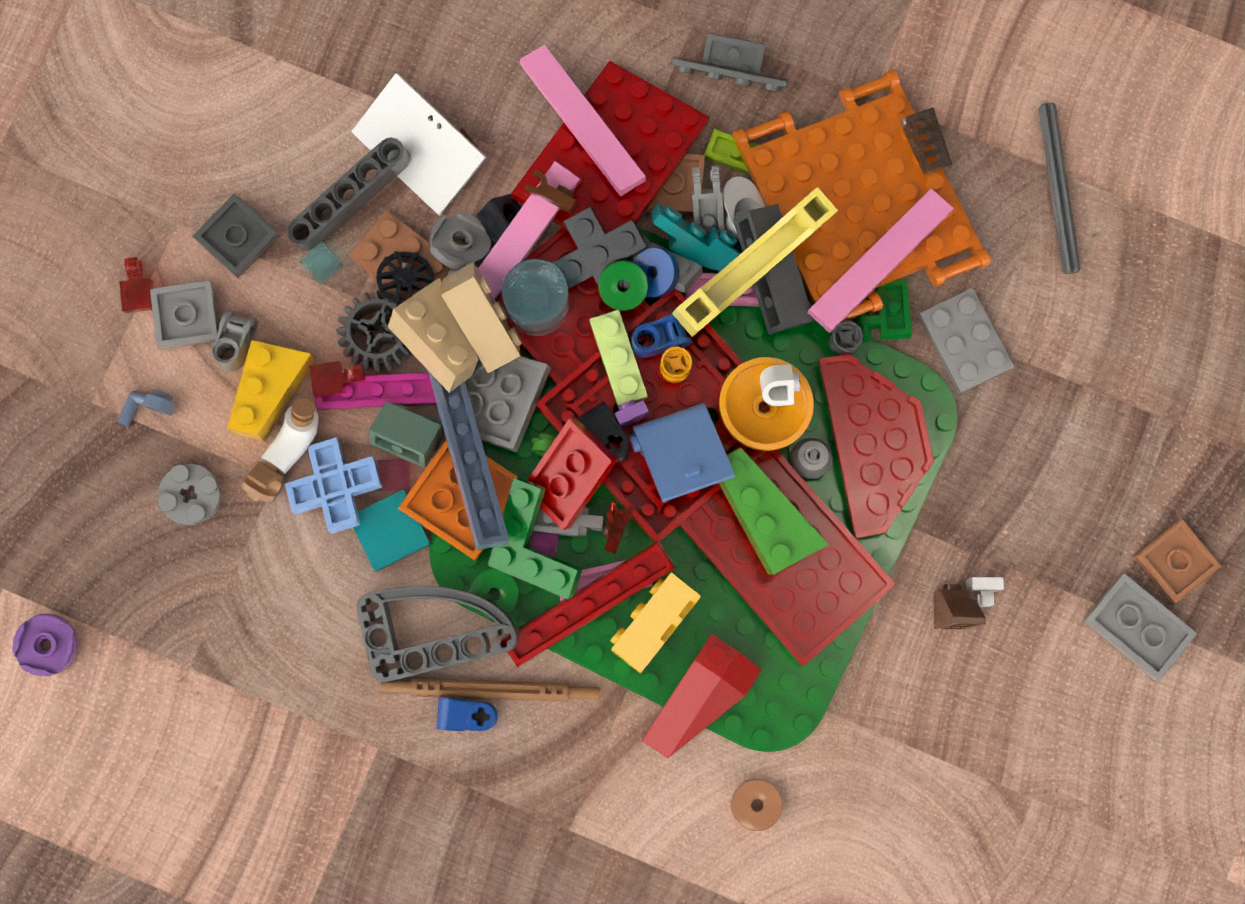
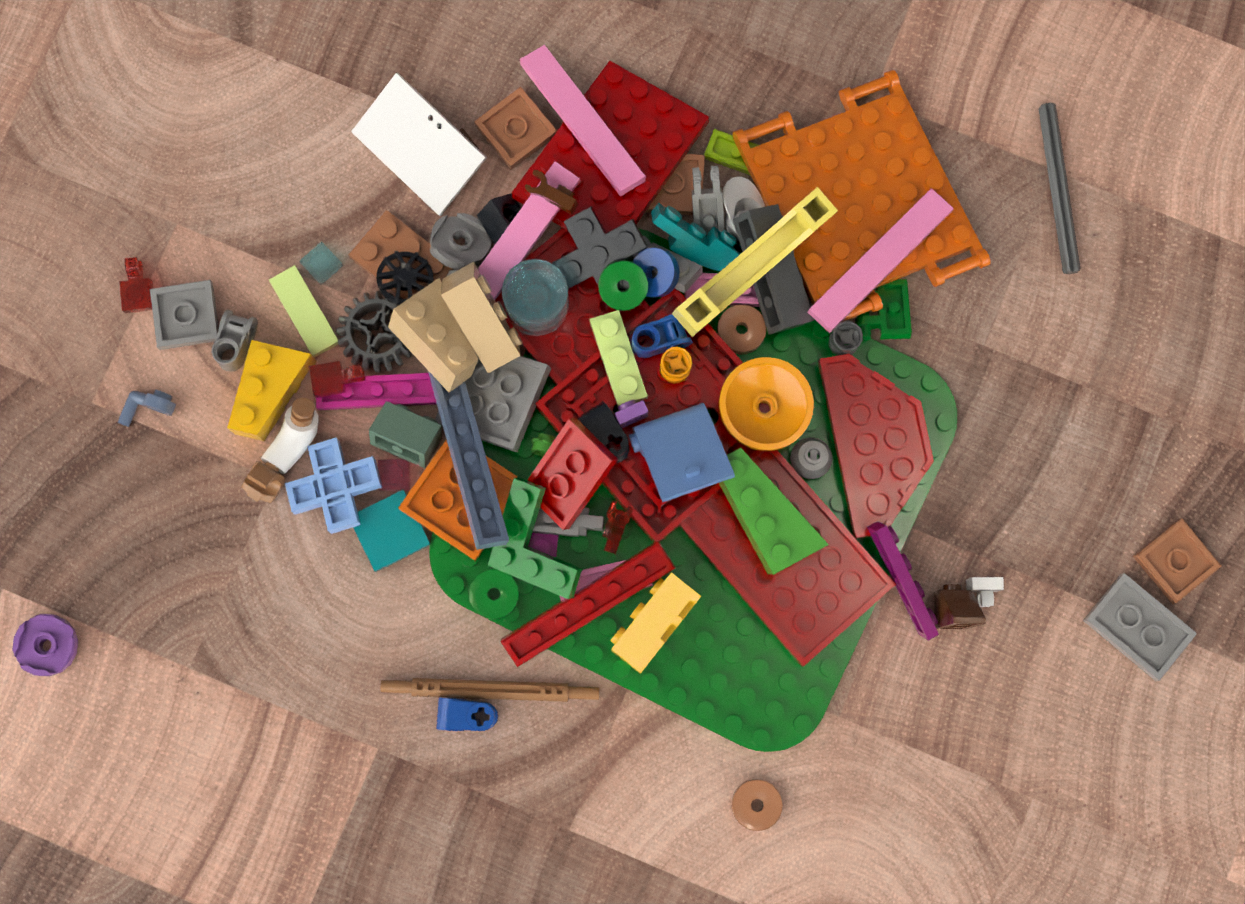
light grey plate [158,464,222,526] -> none
dark grey plate [192,194,279,278] -> none
dark grey beam [287,137,410,251] -> none
dark grey beam [357,586,520,682] -> none
red wedge [642,634,762,758] -> none
dark grey bracket [671,33,788,91] -> none
white plate [760,364,800,406] -> none
clear smoke slope [900,107,952,174] -> none
light grey plate [918,288,1014,395] -> none
none -> yellowish green tile [269,265,338,358]
none -> nougat plate [474,87,557,170]
none -> nougat piece [717,305,766,354]
none -> magenta plate [867,521,939,641]

